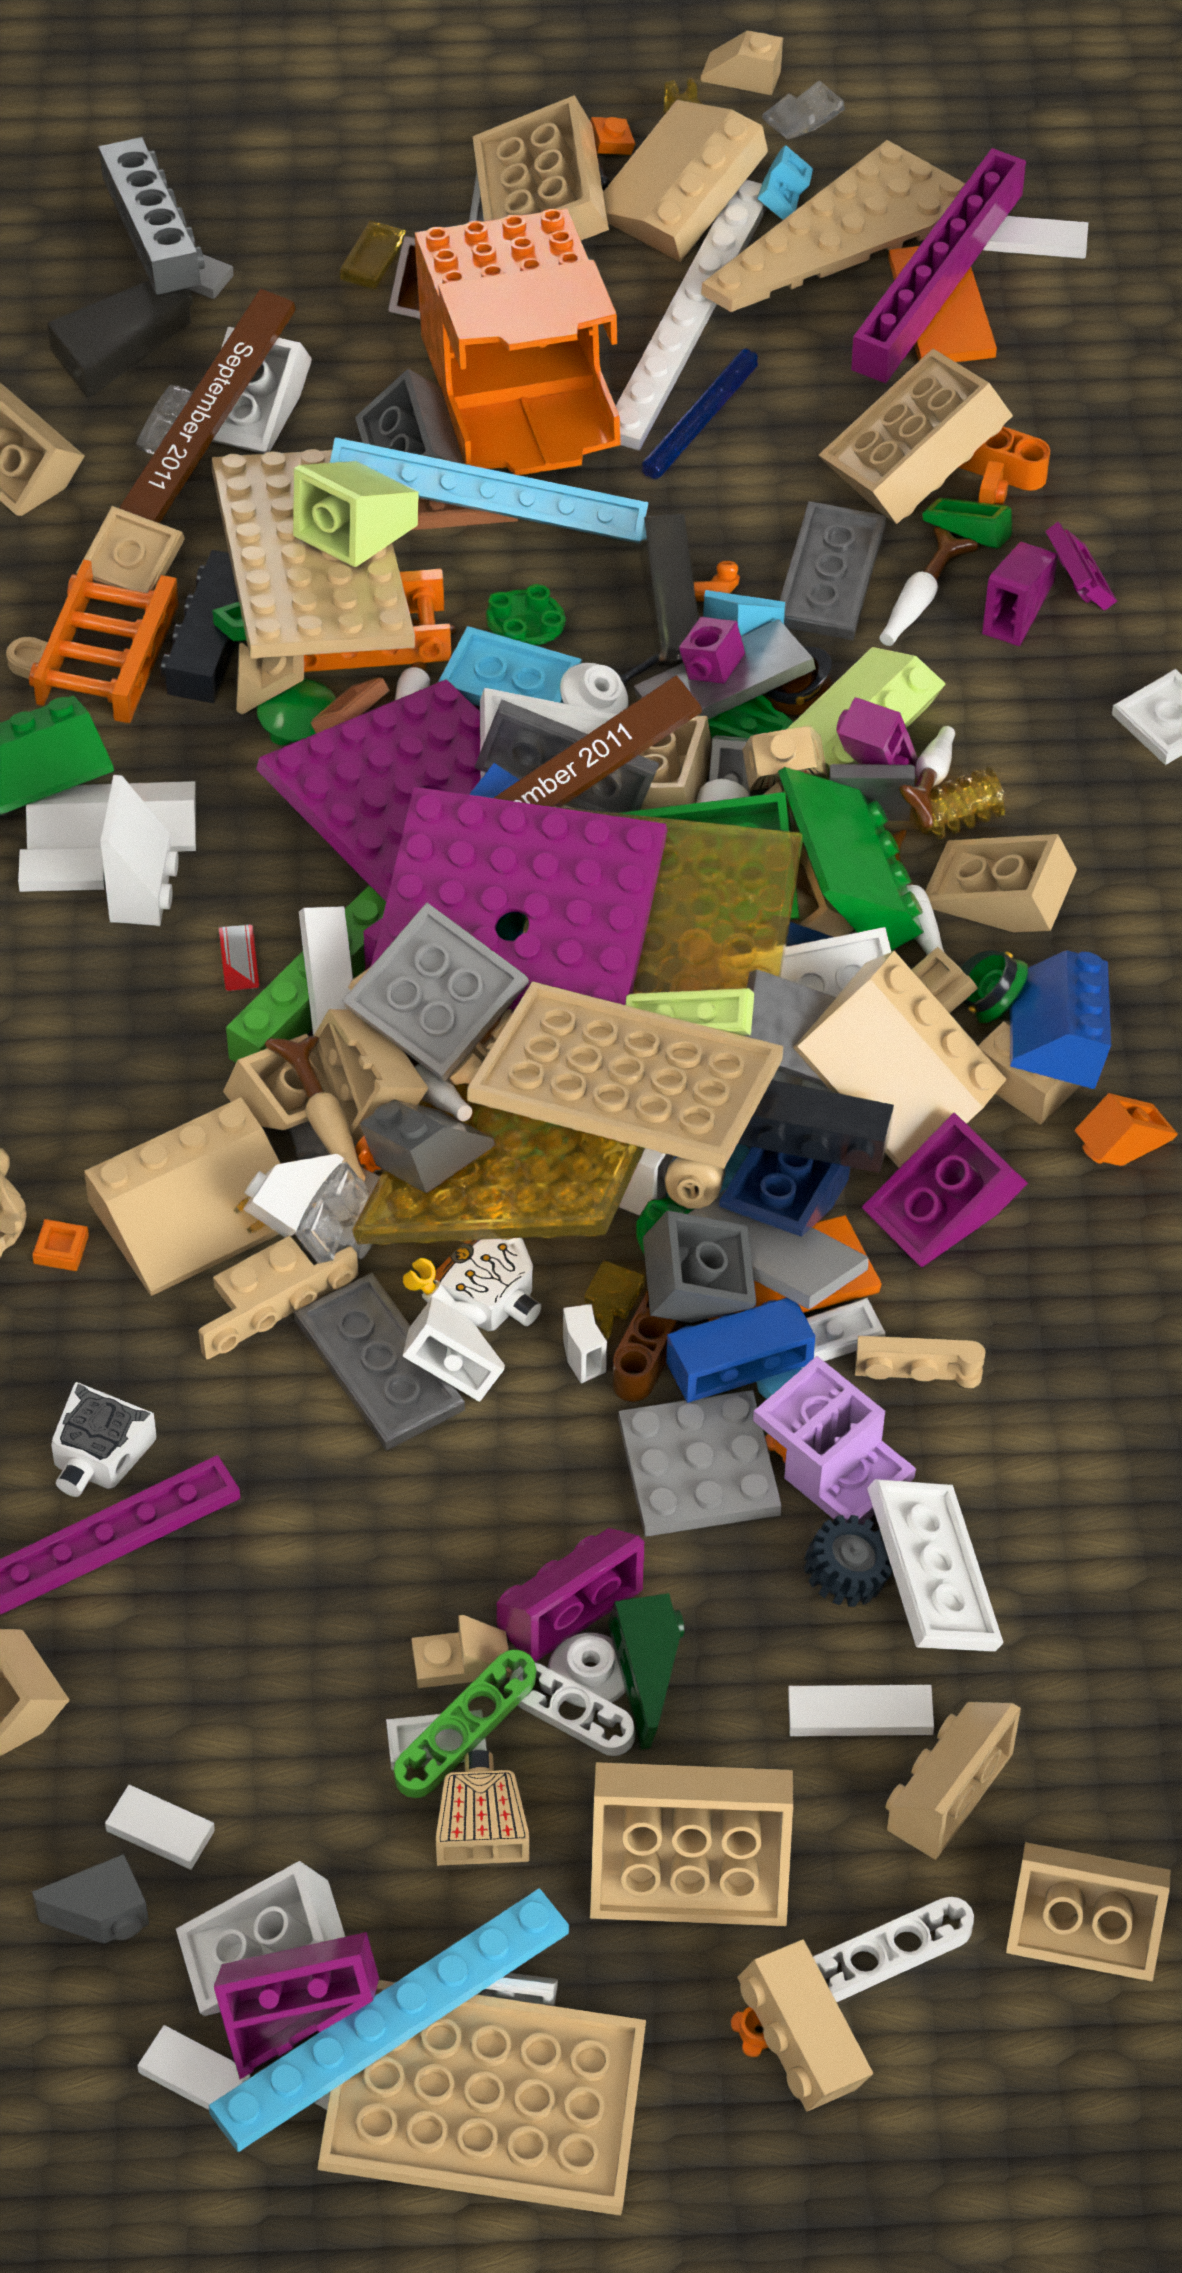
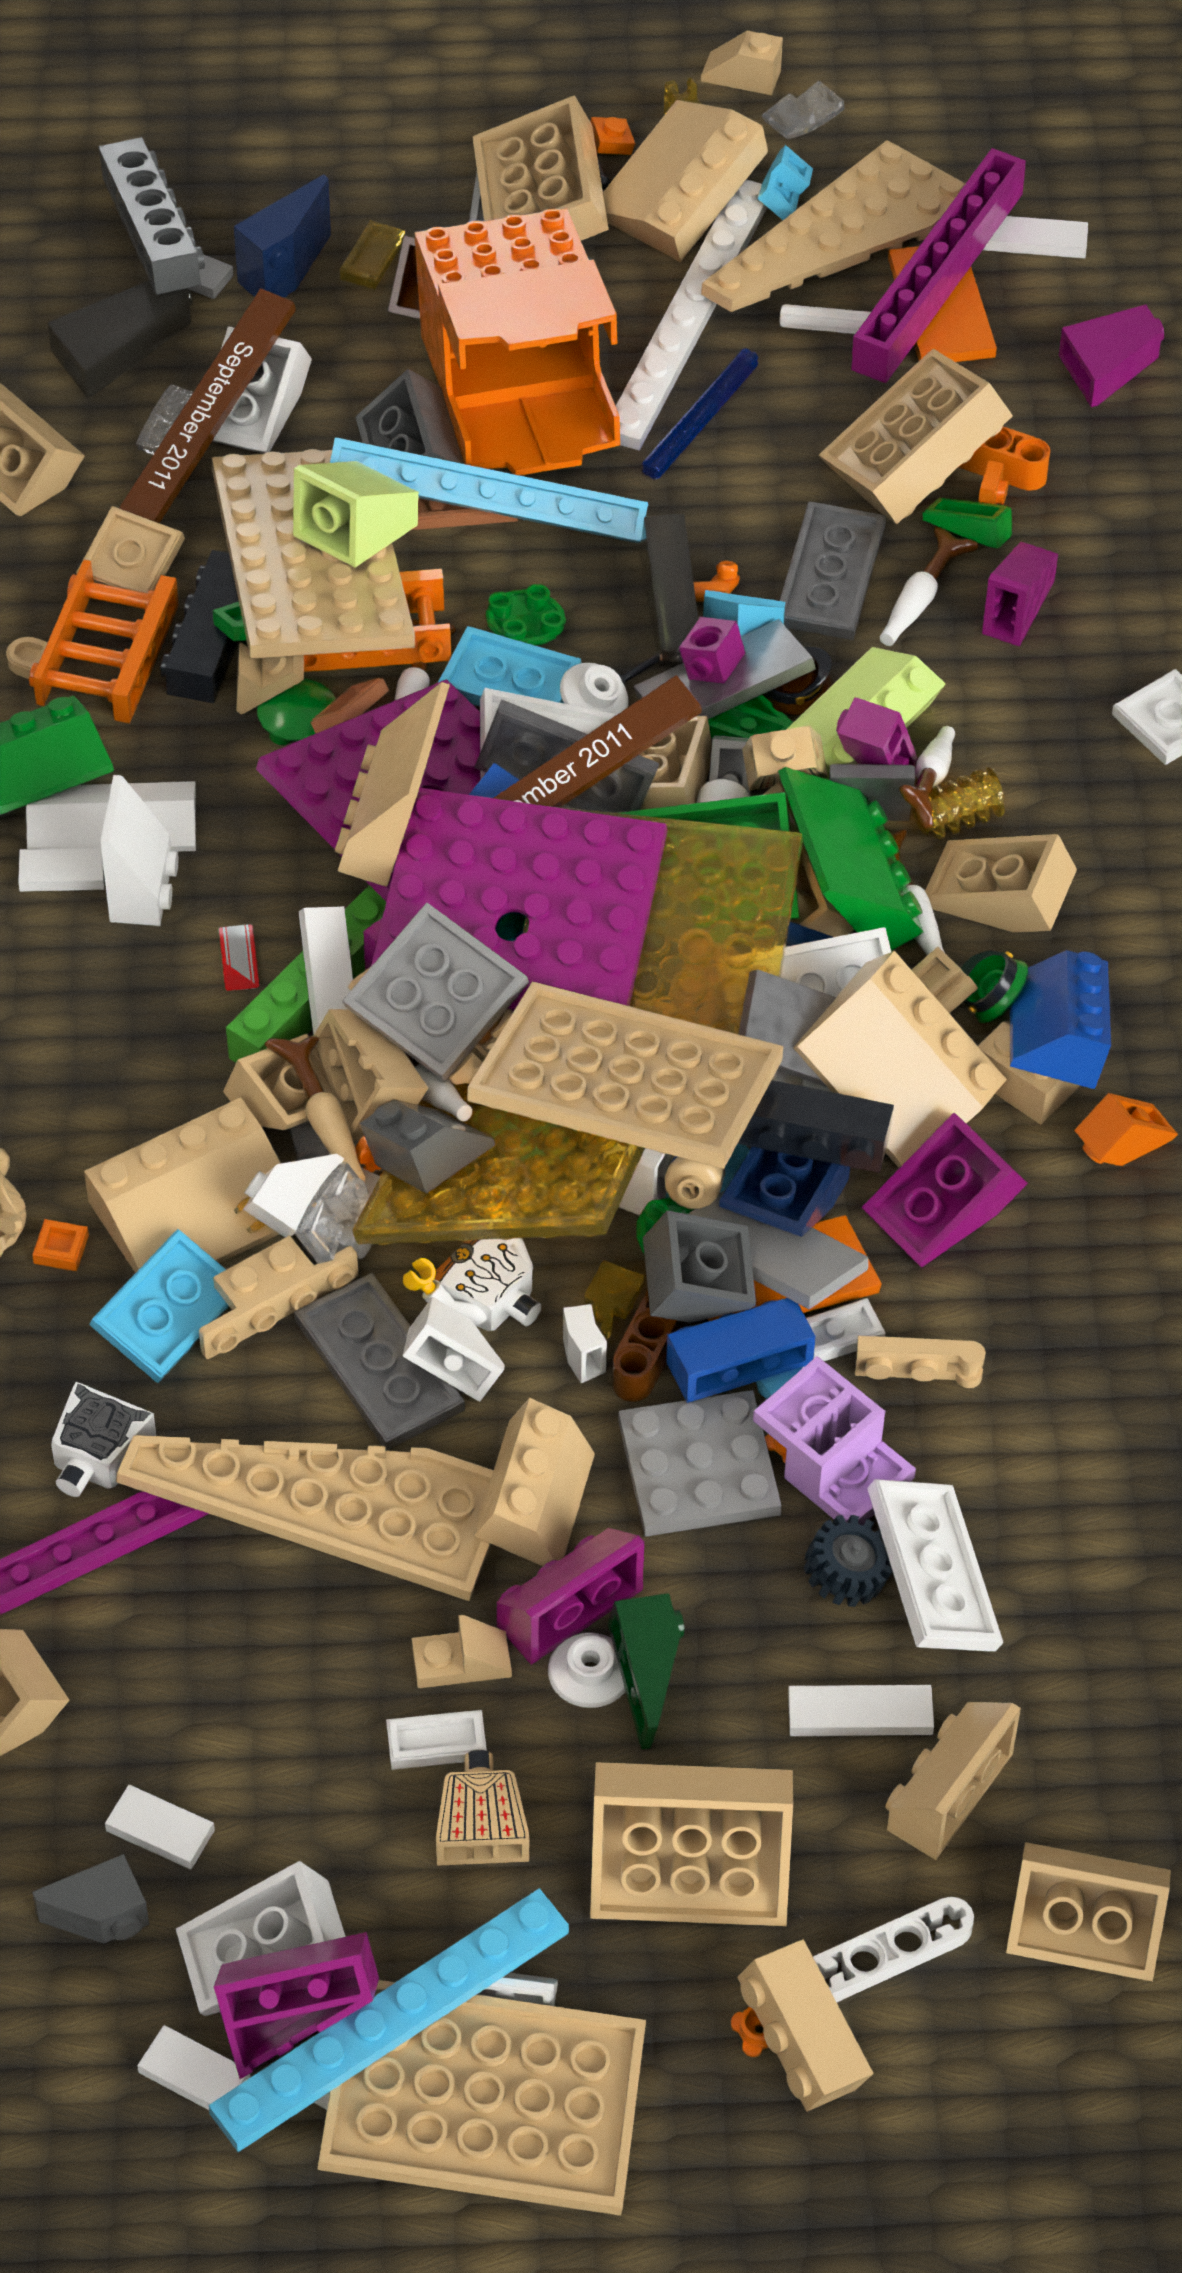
bright green beam [394,1650,536,1798] -> none
white beam [509,1663,635,1756] -> none
yellowish green tile [626,988,754,1036] -> none
magenta plate [1045,522,1117,611] -> none
none -> medium azure tile [89,1229,229,1383]
none -> tan wing [116,1435,494,1601]
none -> dark blue slope [234,174,331,298]
none -> tan slope [334,682,450,887]
none -> tan slope [473,1398,595,1566]
none -> white axle [780,304,871,334]
none -> magenta slope [1058,304,1164,407]

